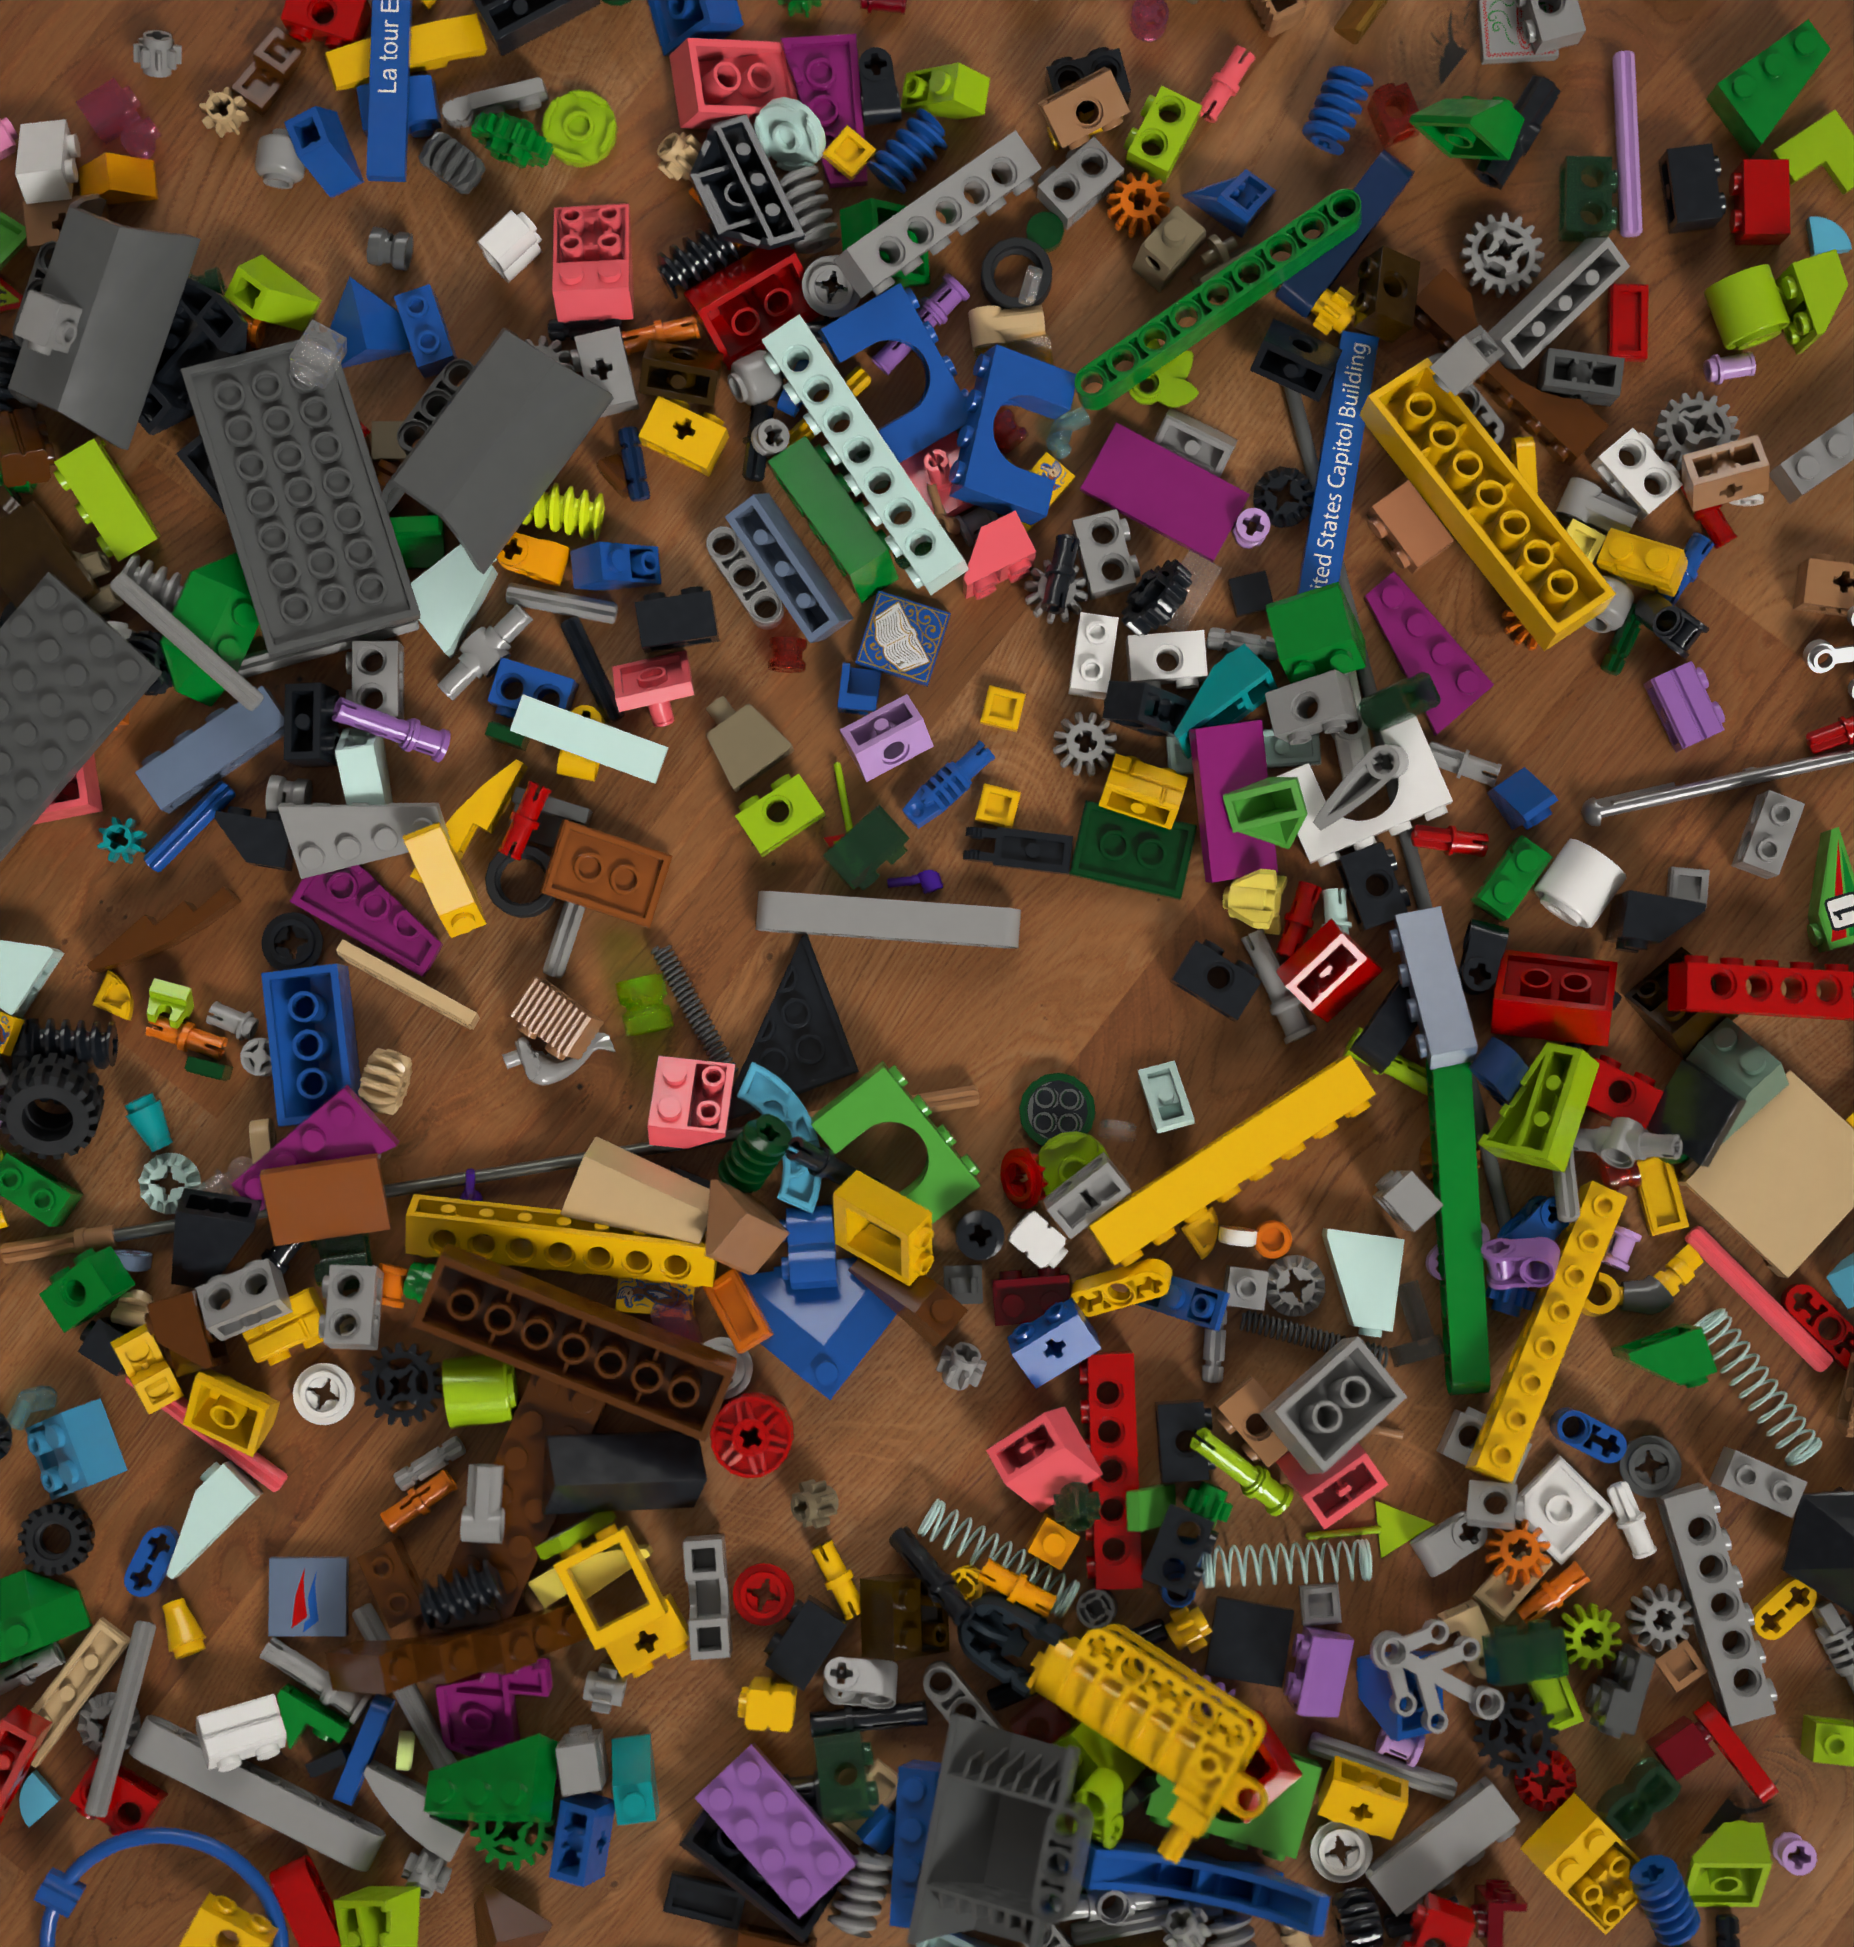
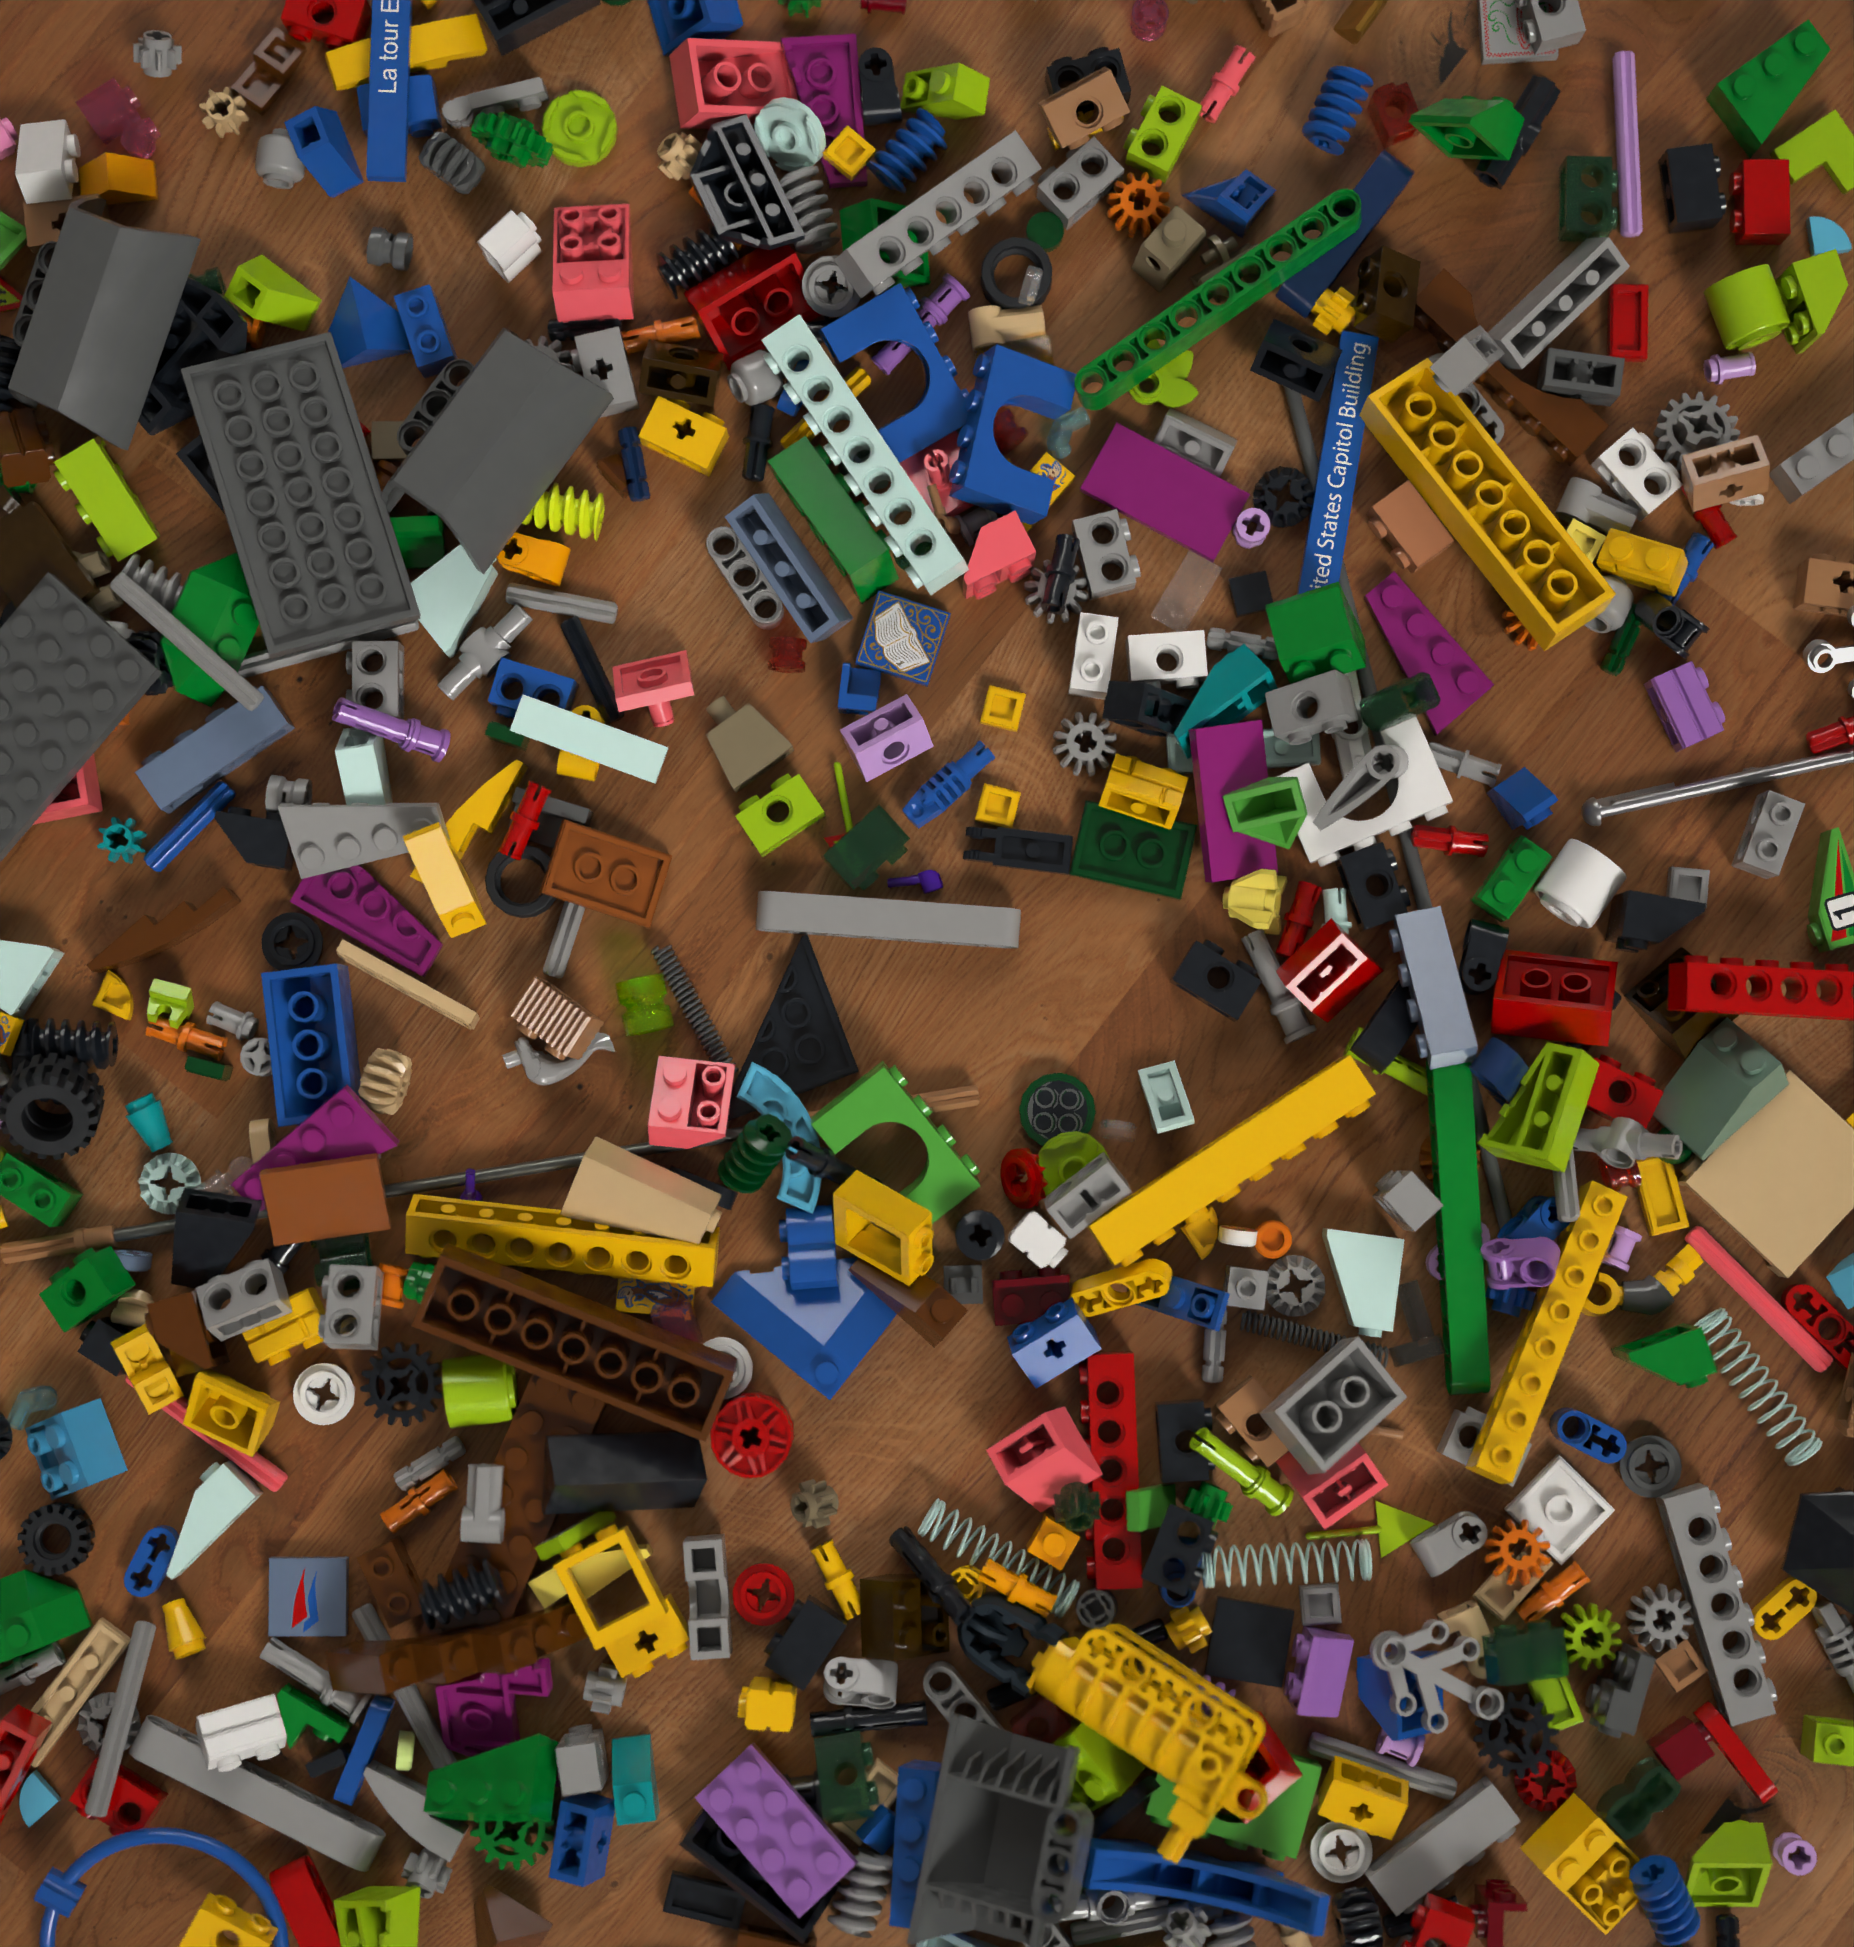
light grey brick [14,289,83,356] -> none
black brick [284,682,341,768] -> none
clear brick [289,319,347,390] -> none
blue slope [570,542,662,591] -> none
black brick [635,586,720,653] -> none
orange tile [703,1268,774,1354] -> none
medium nougat slope [705,1179,790,1275] -> none
light grey bush [751,419,790,457] -> none
light grey gear [936,1342,987,1390] -> none
lime piece [1073,1767,1123,1850] -> none
black gear [1121,559,1193,636] -> none
light grey gear [1459,213,1545,298] -> none
light grey brick [1466,1480,1525,1530] -> none
yellow beam [1510,437,1538,495] -> none
white axle [1607,1481,1657,1559] -> none
black tile [1647,1059,1747,1167] -> none
light grey brick [1709,1446,1807,1518] -> none

